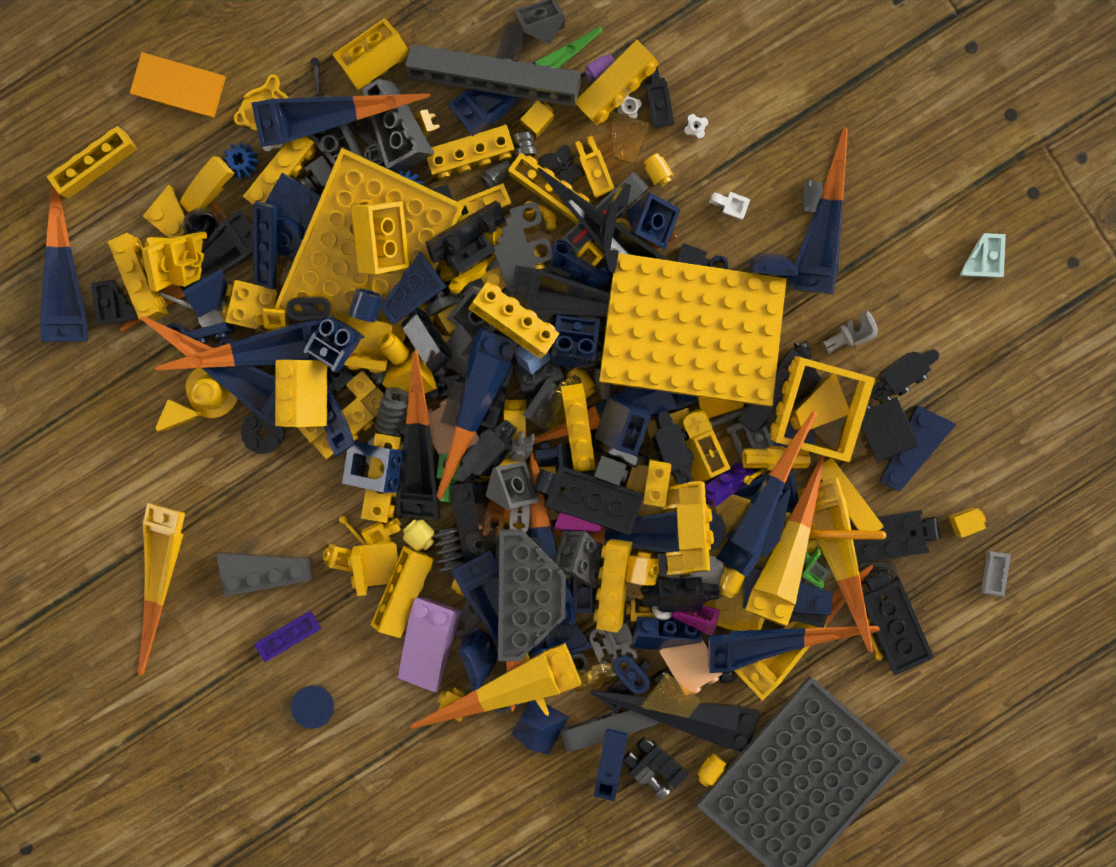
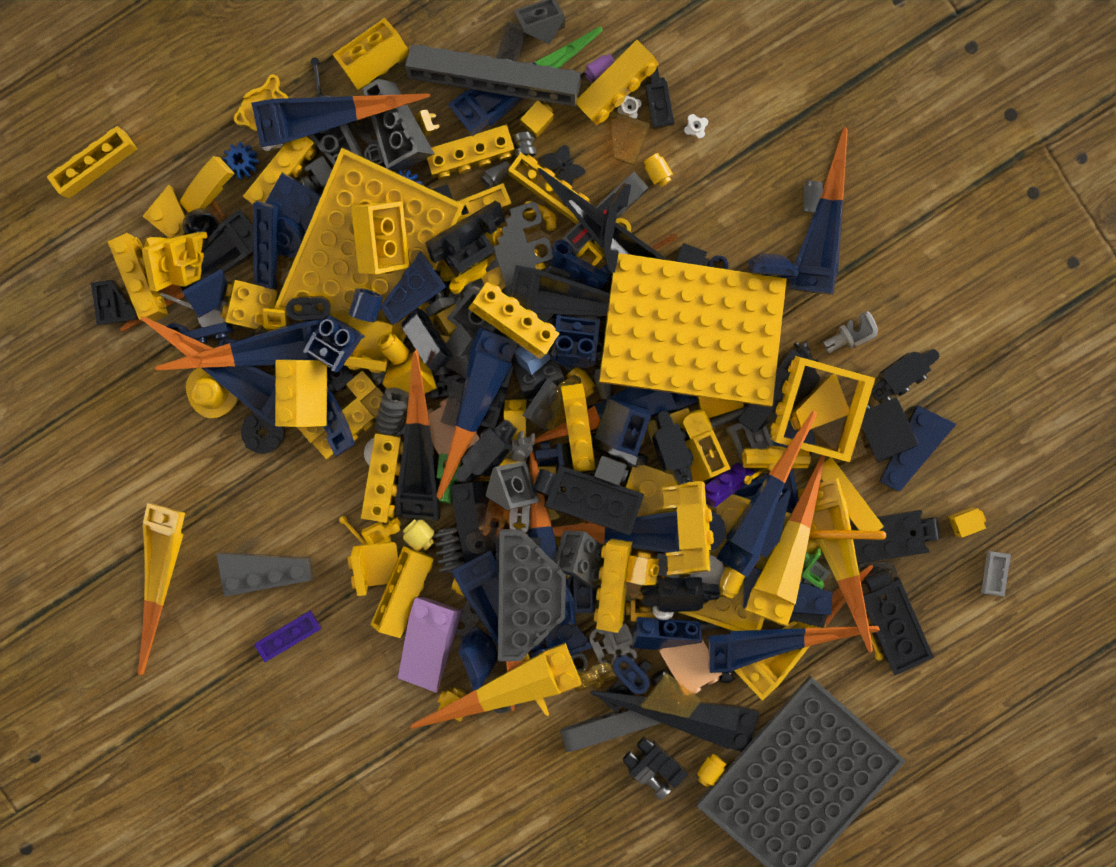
dark blue plate [40,184,88,342] -> none
light orange tile [130,52,226,118] -> none
yellow slope [156,400,202,432] -> none
dark blue tile [291,685,335,729] -> none
yellow bracket [323,543,353,572] -> none
dark blue panel [342,441,403,493] -> none
dark blue slope [511,700,569,755] -> none
magenta slope [555,512,603,533] -> none
yellow hinge [575,136,615,199] -> none
dark blue slope [594,729,628,801] -> none
dark blue slope [627,192,681,249] -> none
yellow bracket [643,459,671,507] -> none
magenta slope [672,605,720,635] -> none
white plate [709,192,750,221] -> none
light aqua wing [960,233,1006,278] -> none

